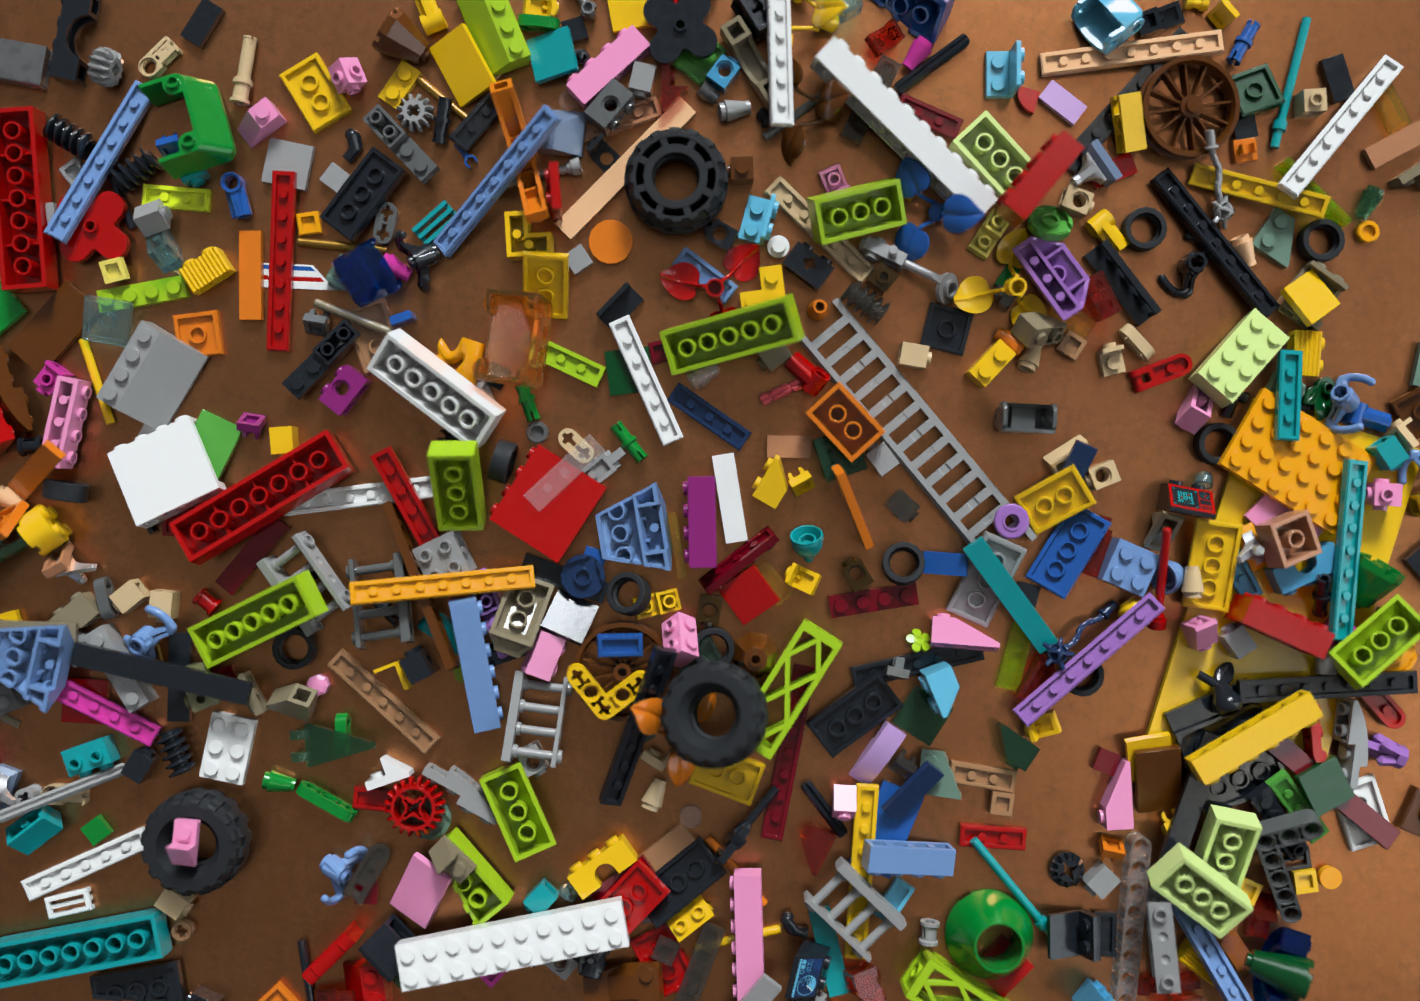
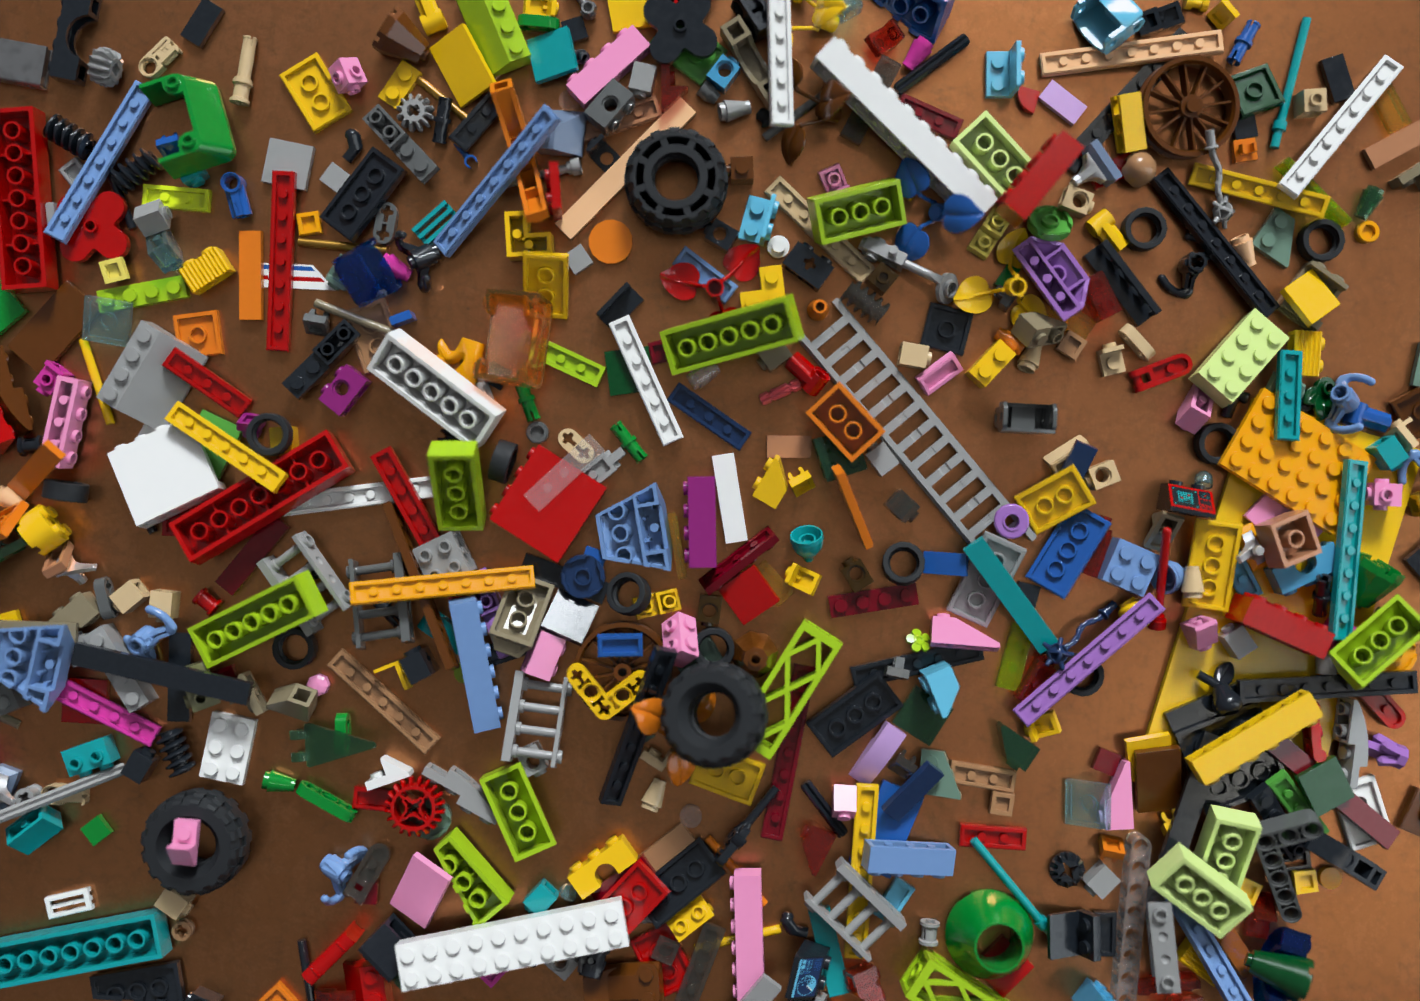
white tile [20,826,145,901] -> none
bright pink slope [237,97,287,148] -> none
dark tan slope [428,834,477,884] -> none
none -> red tile [162,347,253,418]
none -> yellow plate [164,401,289,494]
none -> black tyre [246,413,293,456]
none -> bright pink tile [915,351,964,396]
none -> clear light blue tile [1065,778,1111,830]
none -> medium nougat hair [1122,150,1156,188]
none -> black slope [1304,833,1387,891]

